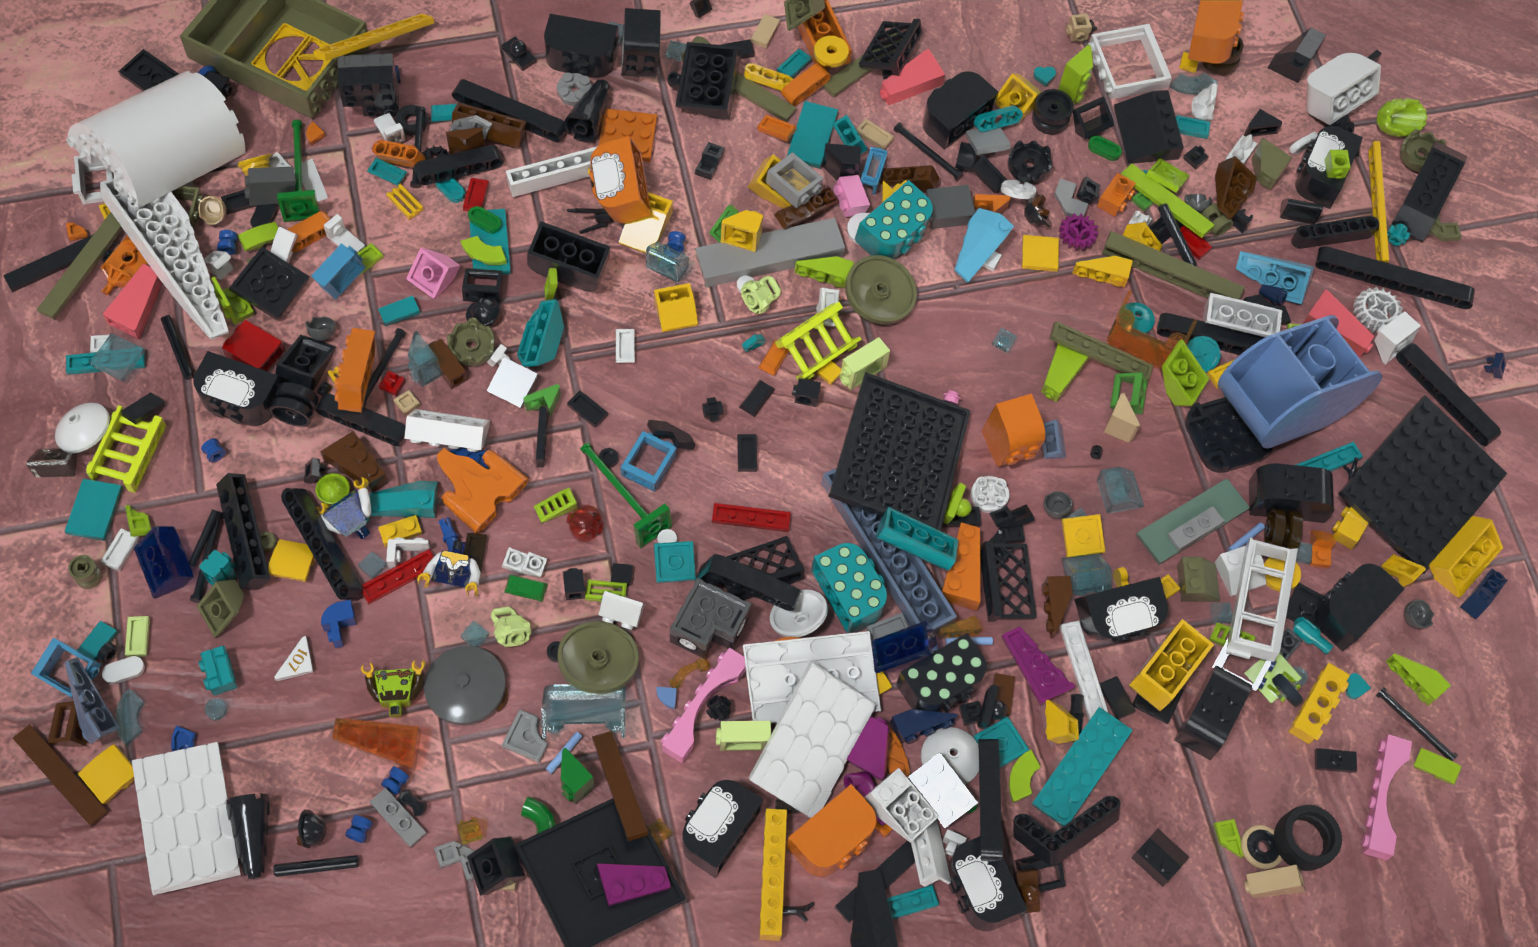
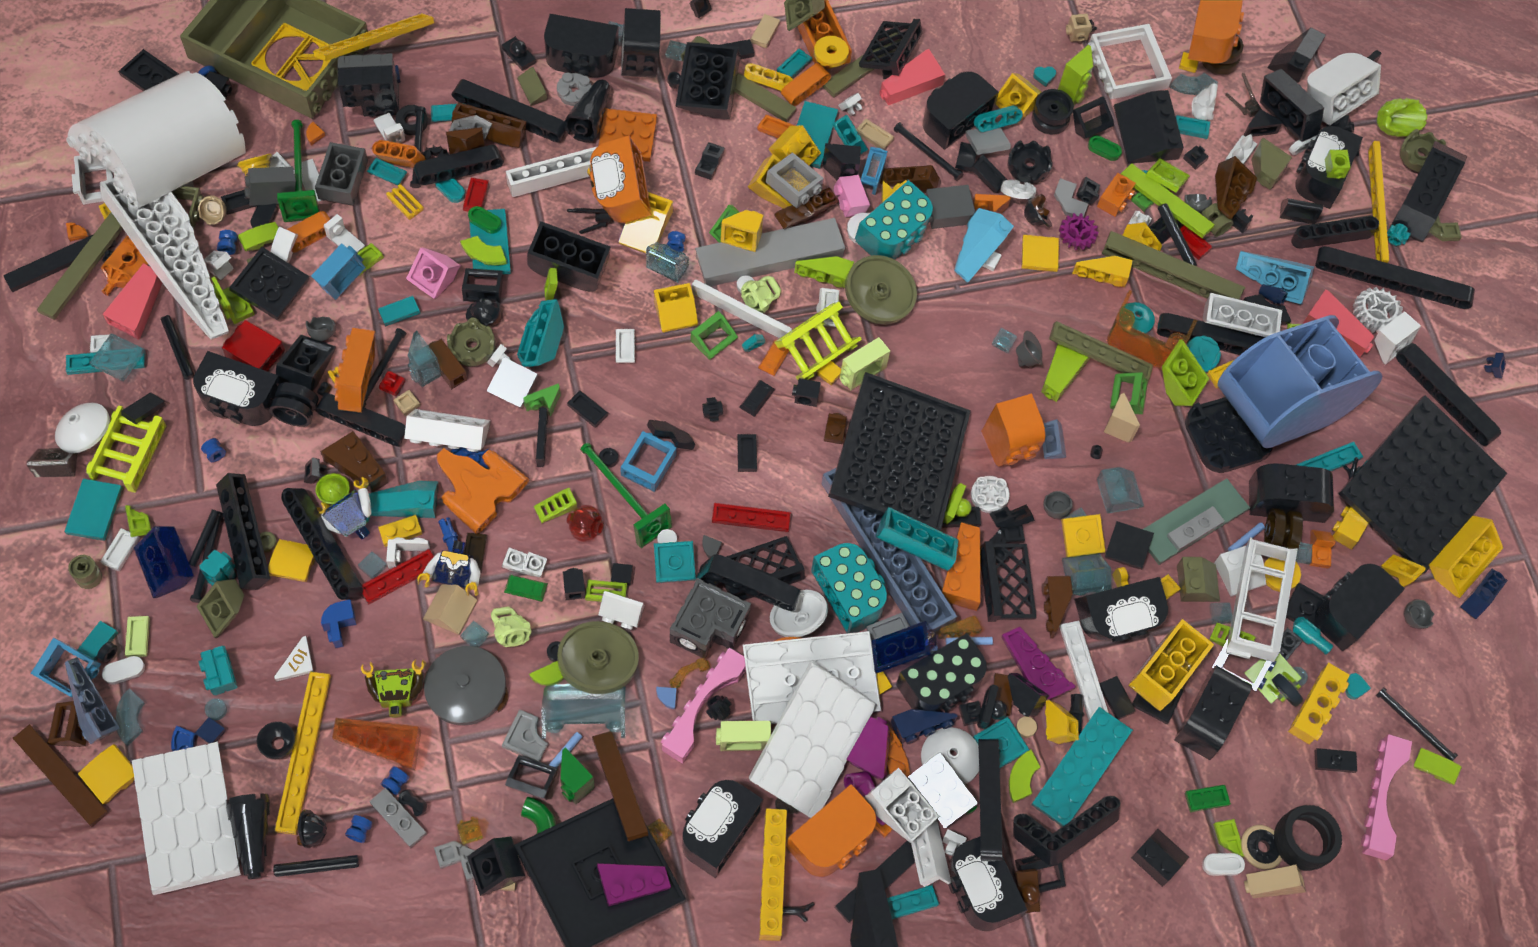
bright pink plate [943,390,961,405] -> none
lime slope [1385,653,1451,706] -> none
none -> dark blue tile [195,717,226,744]
none -> black piece [256,722,296,760]
none -> yellow tile [275,672,331,835]
none -> dark grey brick [315,142,368,205]
none -> tan slope [423,584,477,635]
none -> black tile [505,755,558,800]
none -> olive slope [517,67,547,106]
none -> lime tile [529,661,564,687]
none -> bright green tile [690,311,738,360]
none -> white tile [692,280,792,338]
none -> dark grey tile [702,535,722,558]
none -> yellow slope [769,125,821,175]
none -> reddish brown bracket [824,413,847,445]
none -> white tile [838,93,862,116]
none -> black slope [1008,673,1049,717]
none -> dark grey piece [1016,331,1042,367]
none -> tan tile [1016,717,1037,738]
none -> black tile [1105,521,1154,570]
none -> green plate [1185,785,1231,812]
none -> white tile [1202,853,1245,876]
none -> clear smoke plant [1225,73,1261,117]
none -> black brick [1260,69,1324,142]

